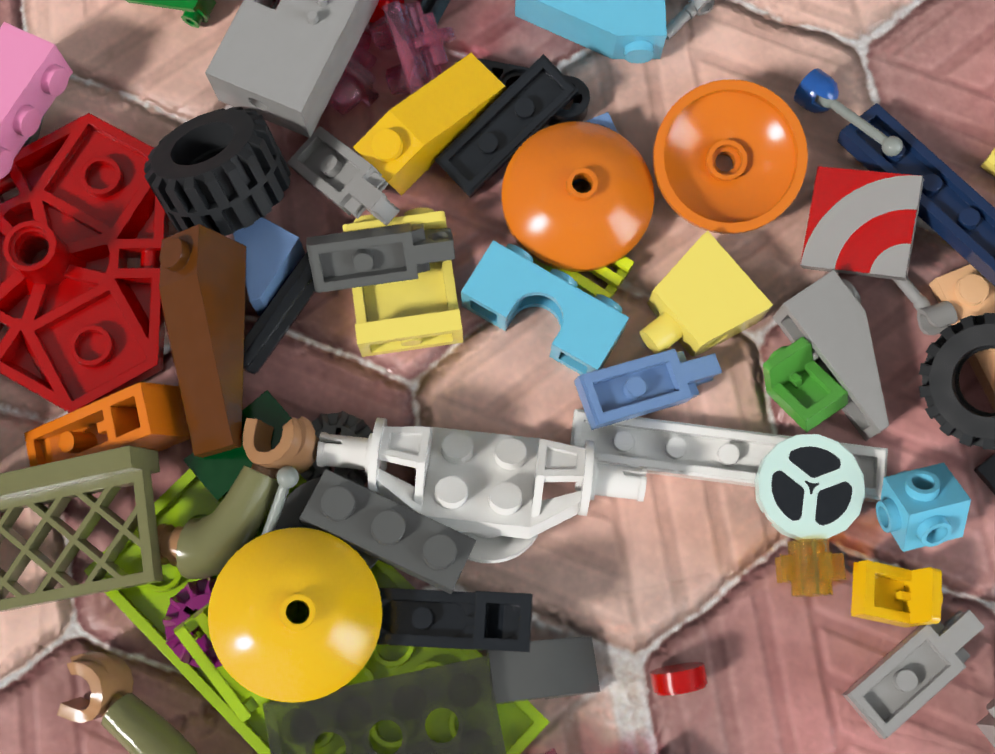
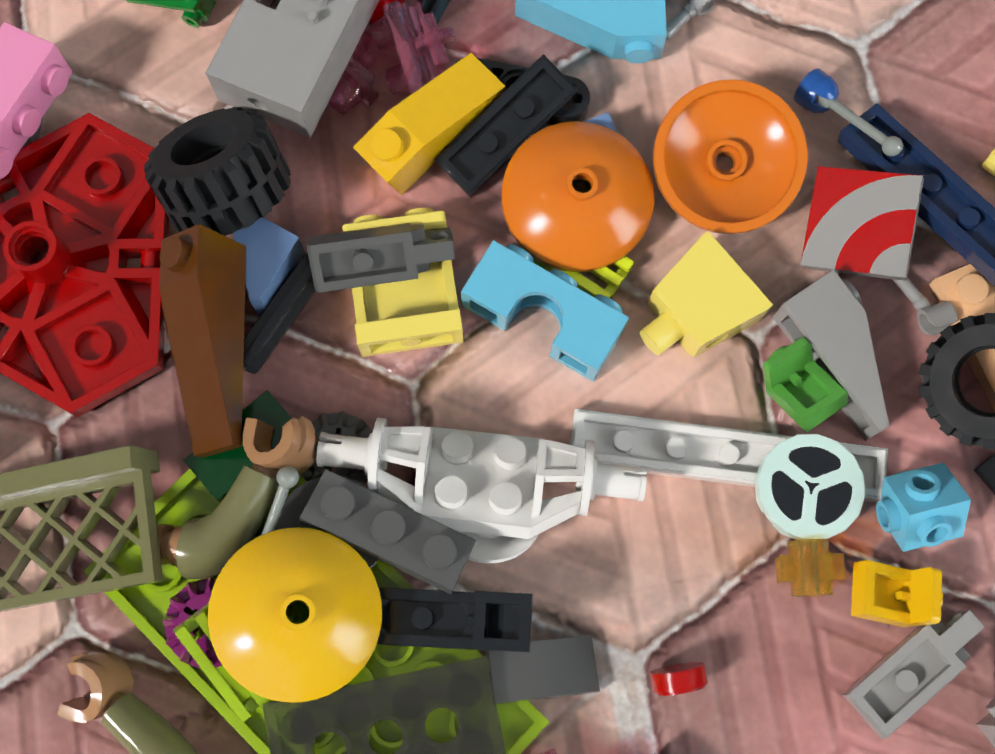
orange slope [24,382,190,467] -> none
light grey hinge [287,126,400,226] -> none
medium blue hinge [574,349,722,430] -> none

